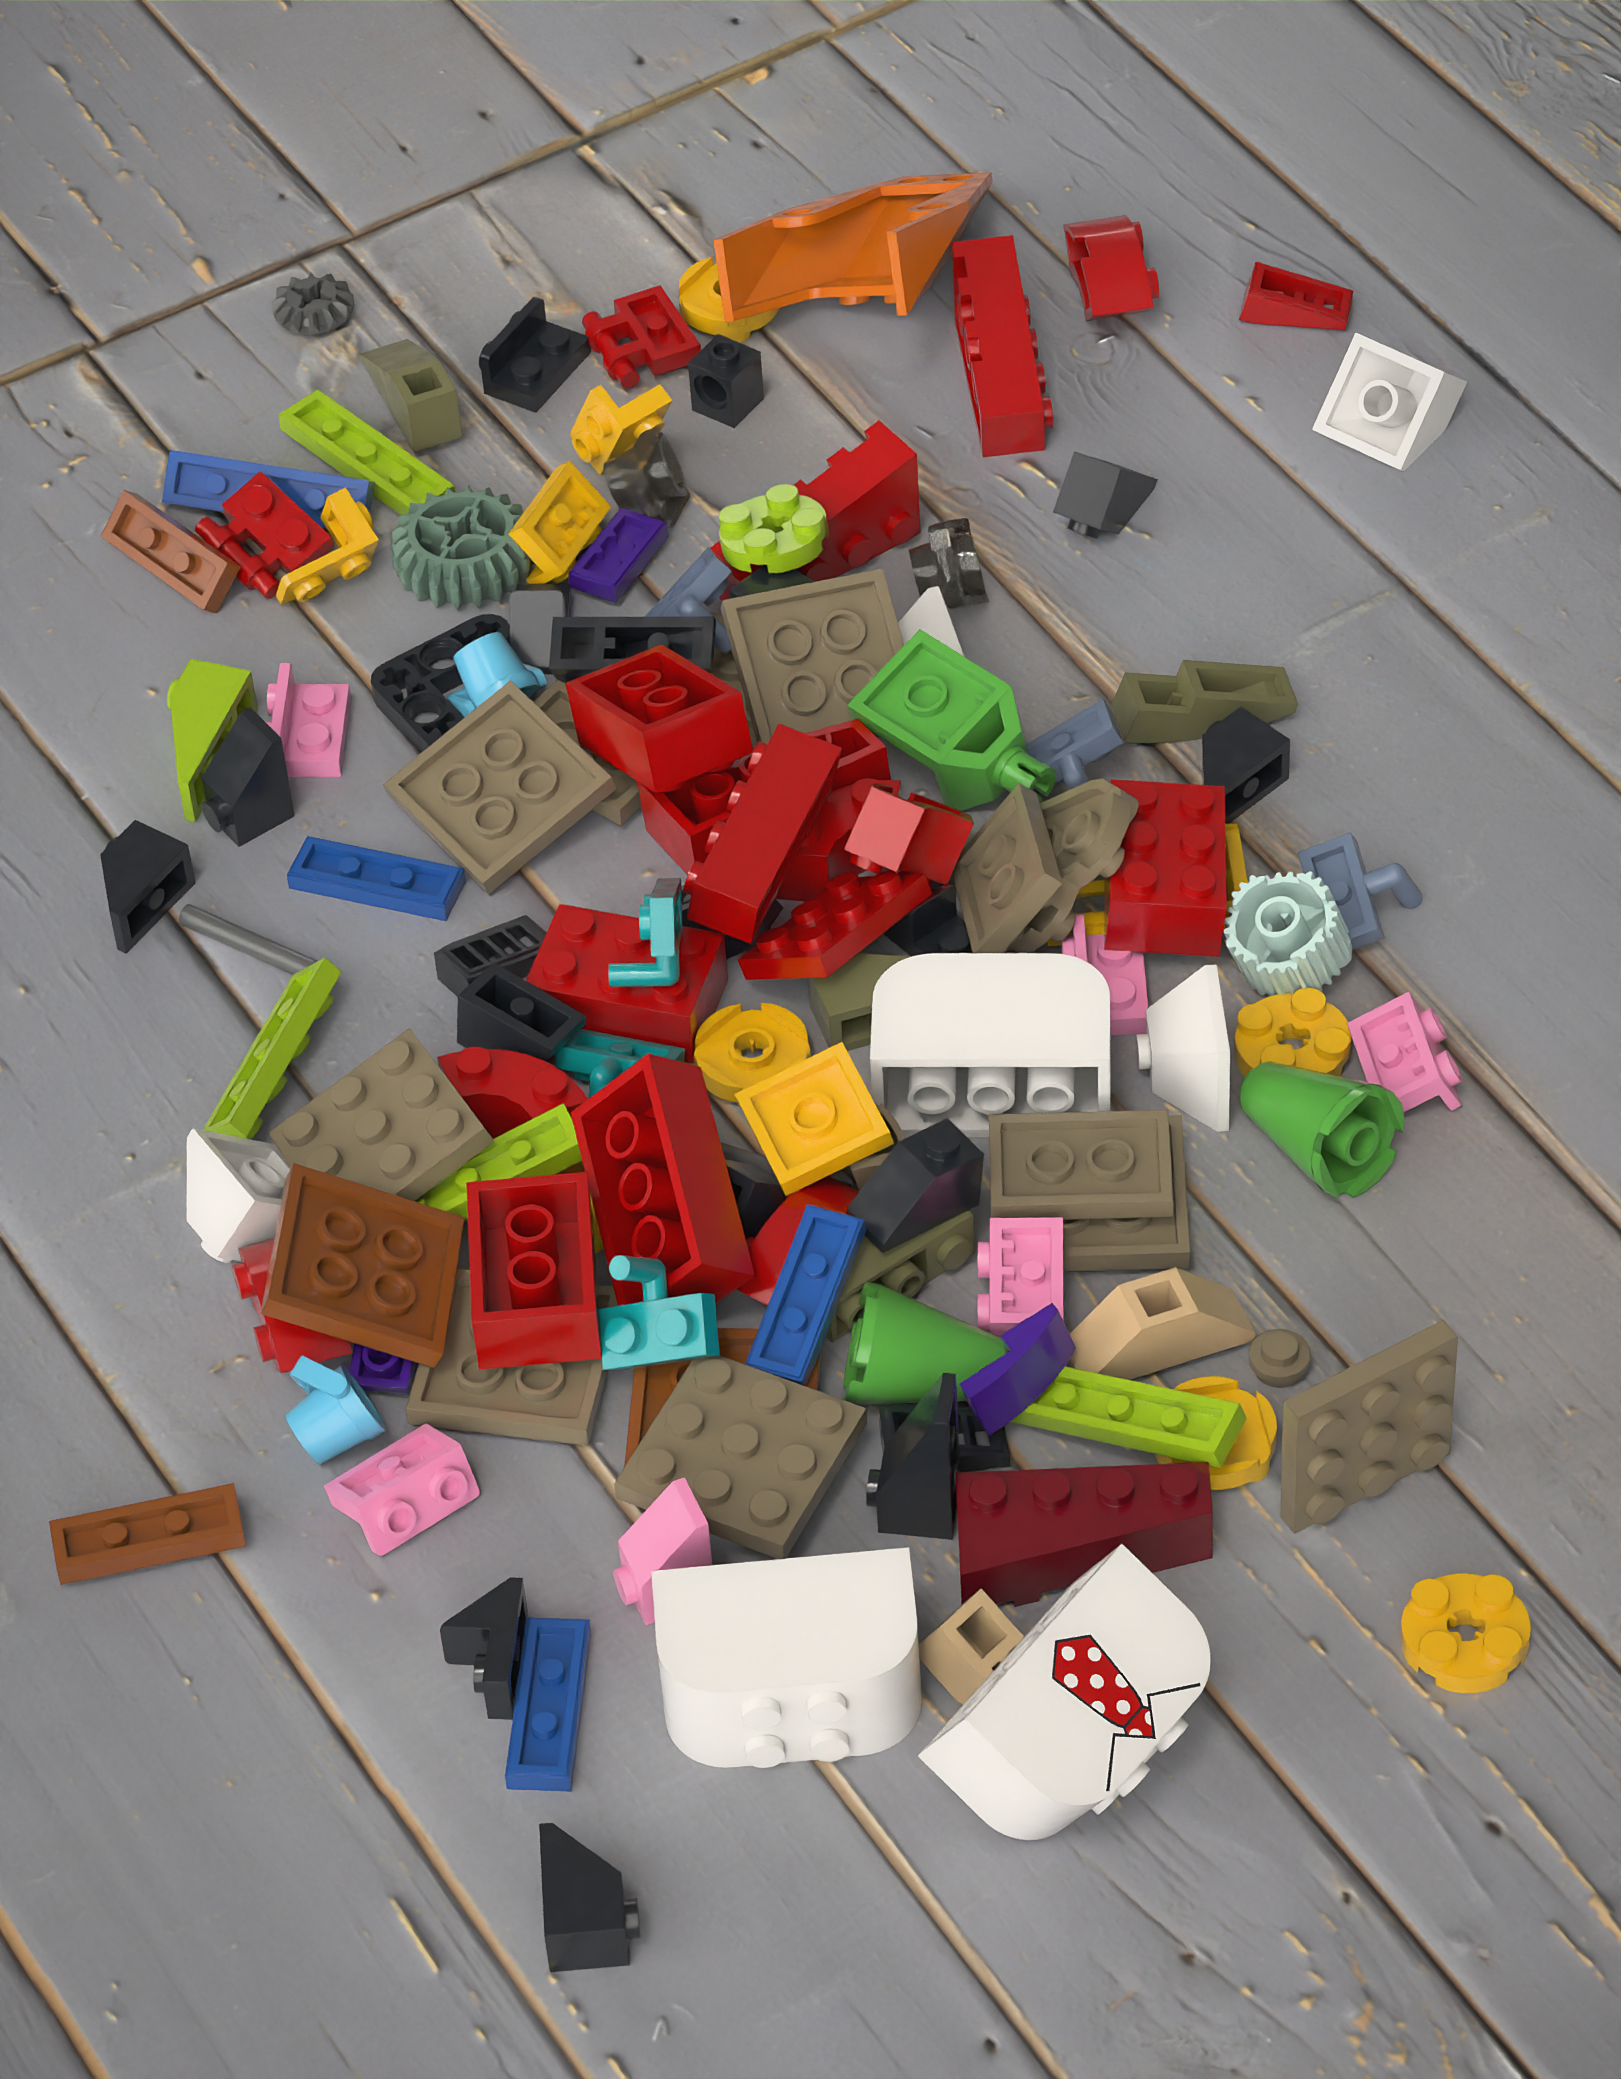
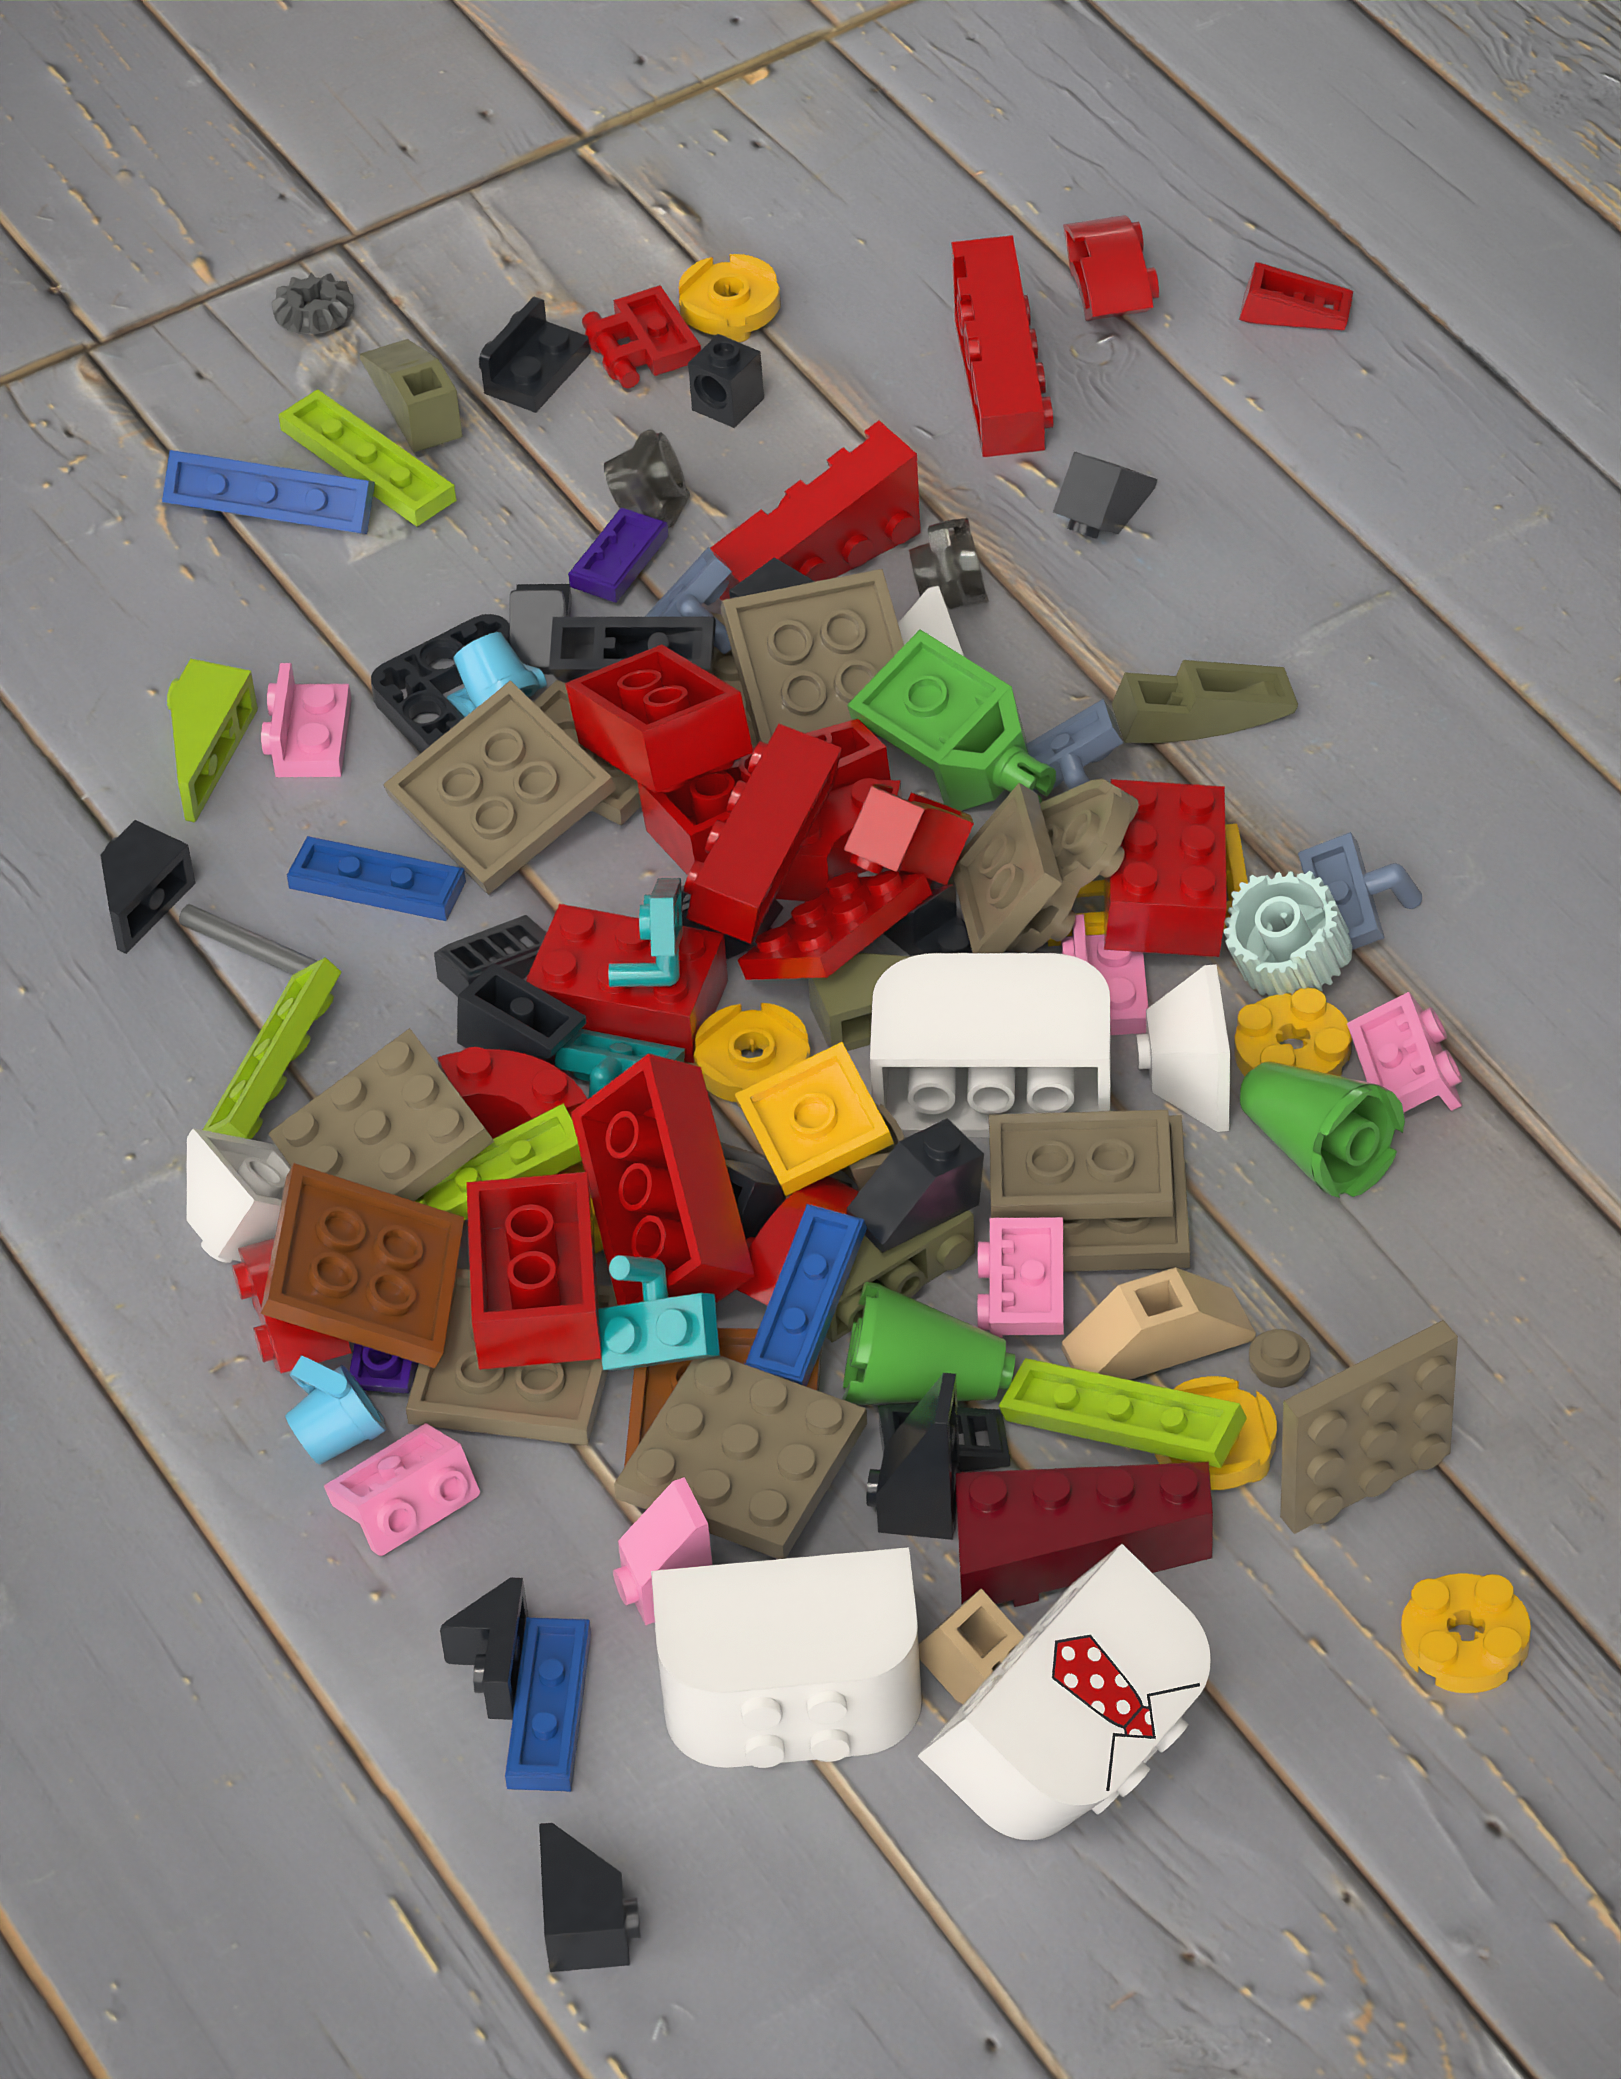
dark orange plate [49,1483,246,1585] -> none
plate [100,490,241,613] -> none
red plate [195,471,334,599] -> none
black slope [202,707,294,847] -> none
yellow bracket [276,487,379,605] -> none
sand green gear [391,485,534,611] -> none
yellow bracket [509,460,611,584] -> none
yellow bracket [570,384,673,476] -> none
orange windscreen [713,172,993,322] -> none
lime plate [719,484,829,573] -> none
dark purple slope [959,1303,1076,1436] -> none
black slope [1202,707,1290,824] -> none
white slope [1312,333,1467,471] -> none

